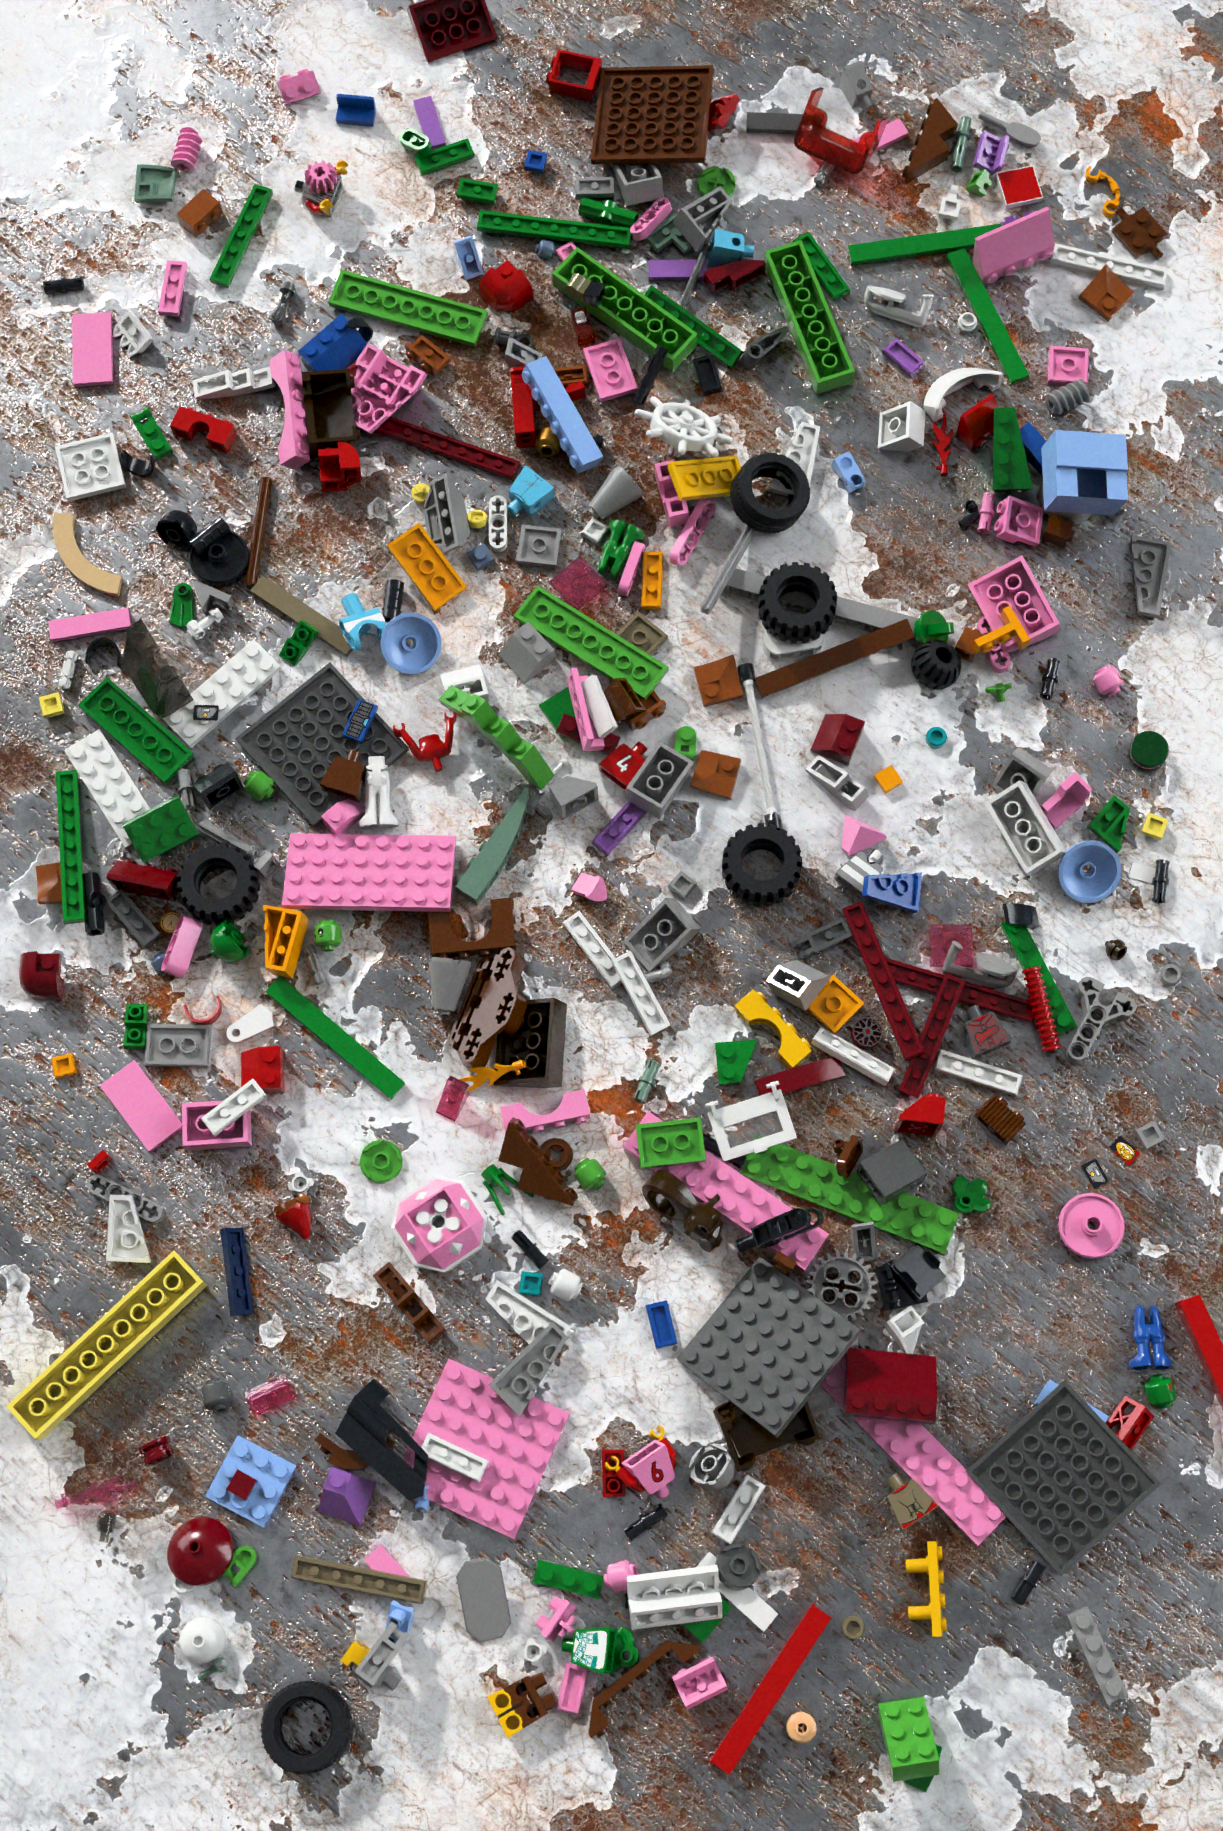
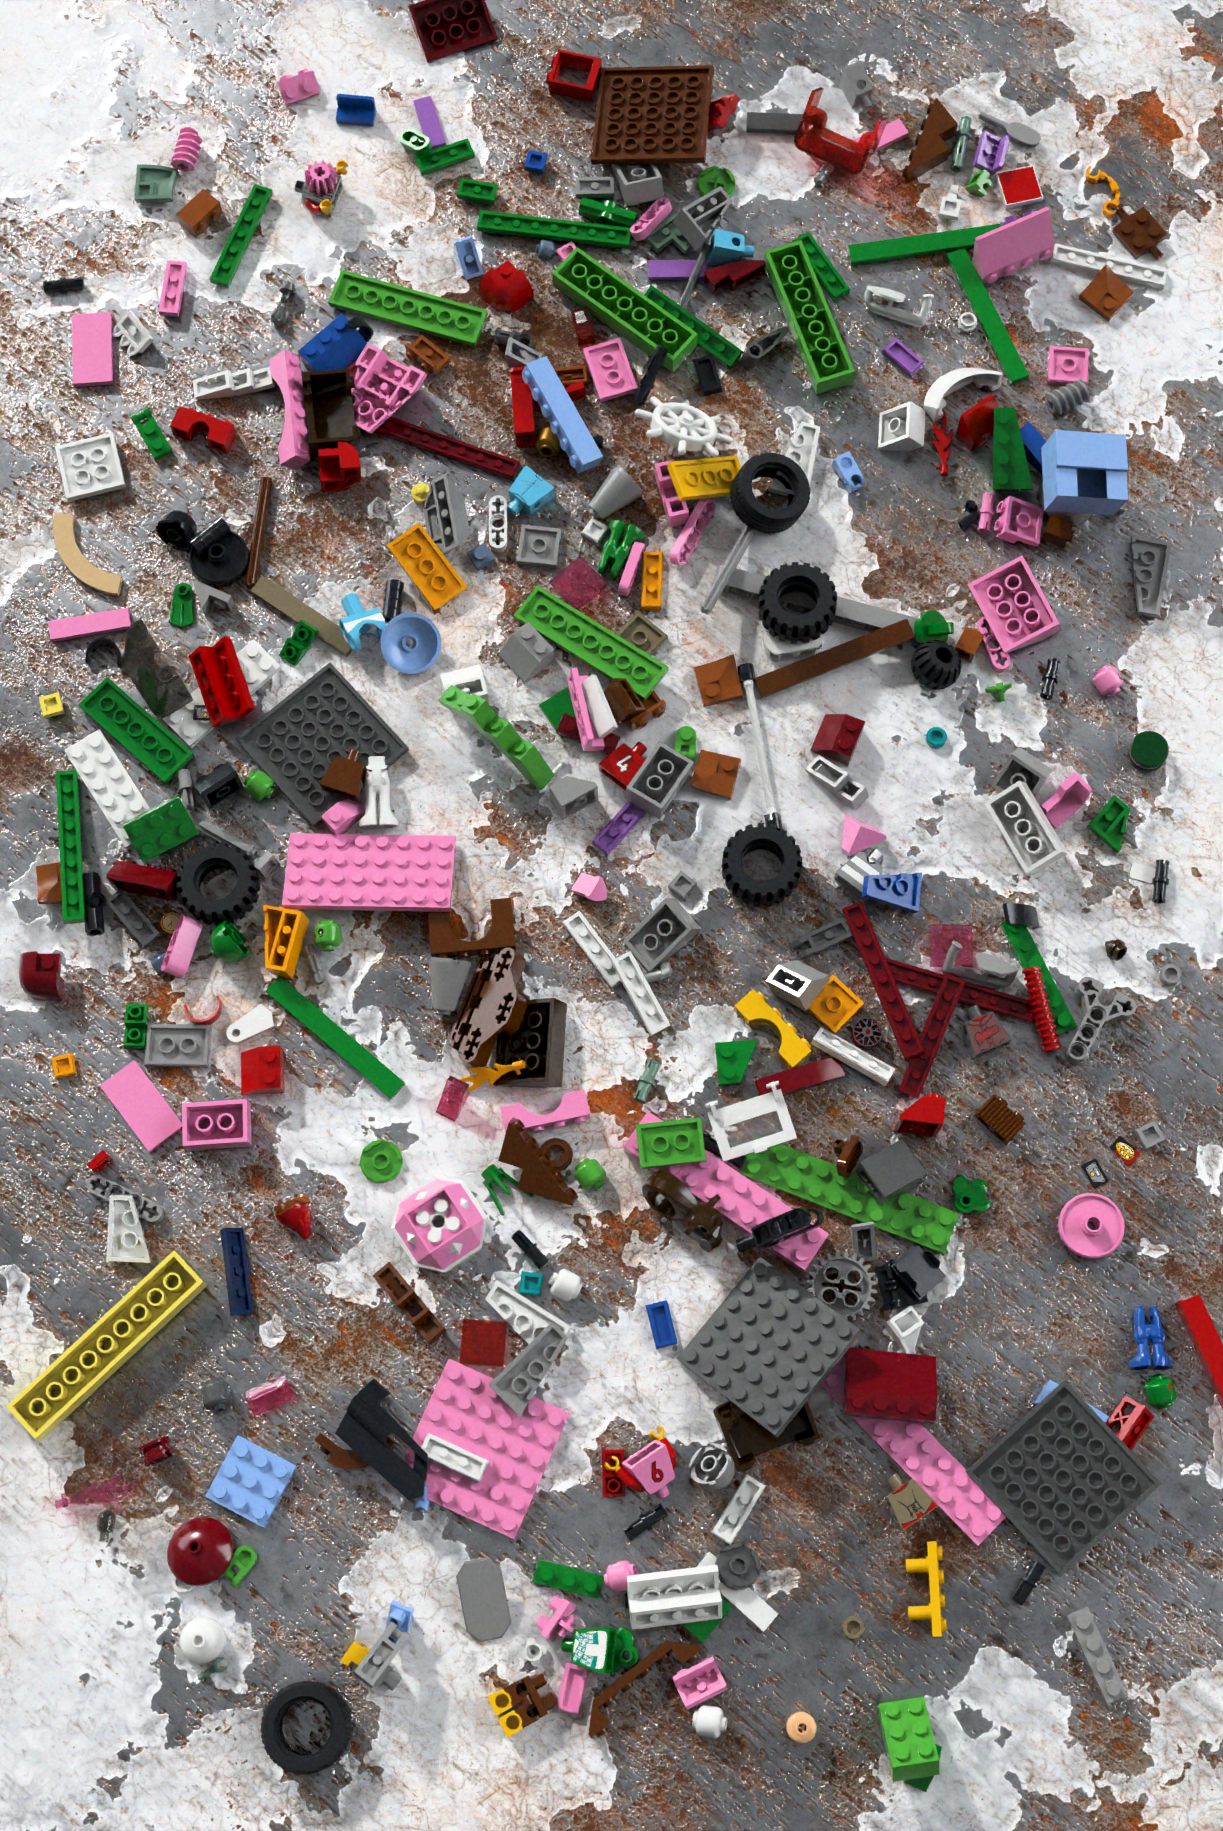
white axle [58,651,78,690] -> none
black helmet [121,450,157,477] -> none
white bar [186,608,224,640] -> none
white tile [201,1079,267,1136] -> none
dark red tile [226,1469,258,1501] -> none
white plate [288,1172,314,1195] -> none
dark tan tile [291,1554,428,1604] -> none
medium lavender slope [318,1467,376,1526] -> none
tile [342,699,378,744] -> none
bright pink tile [364,1545,410,1577] -> none
red piece [393,712,457,772] -> none
sand green slope [455,787,530,906] -> none
light yellow tile [467,510,487,528] -> none
leg [566,273,605,308] -> none
red tile [709,1603,831,1775] -> none
dark orange plate [771,1251,796,1276] -> none
light orange tile [874,765,903,794] -> none
white tile [934,1049,1023,1097] -> none
light orange bracket [973,606,1030,655] -> none
light blue dish [1058,840,1121,903] -> none
light yellow plate [1141,813,1168,840] -> none
none -> red slope [189,636,255,727]
none -> clear red tile [459,1319,507,1367]
none -> white head [692,1705,728,1739]

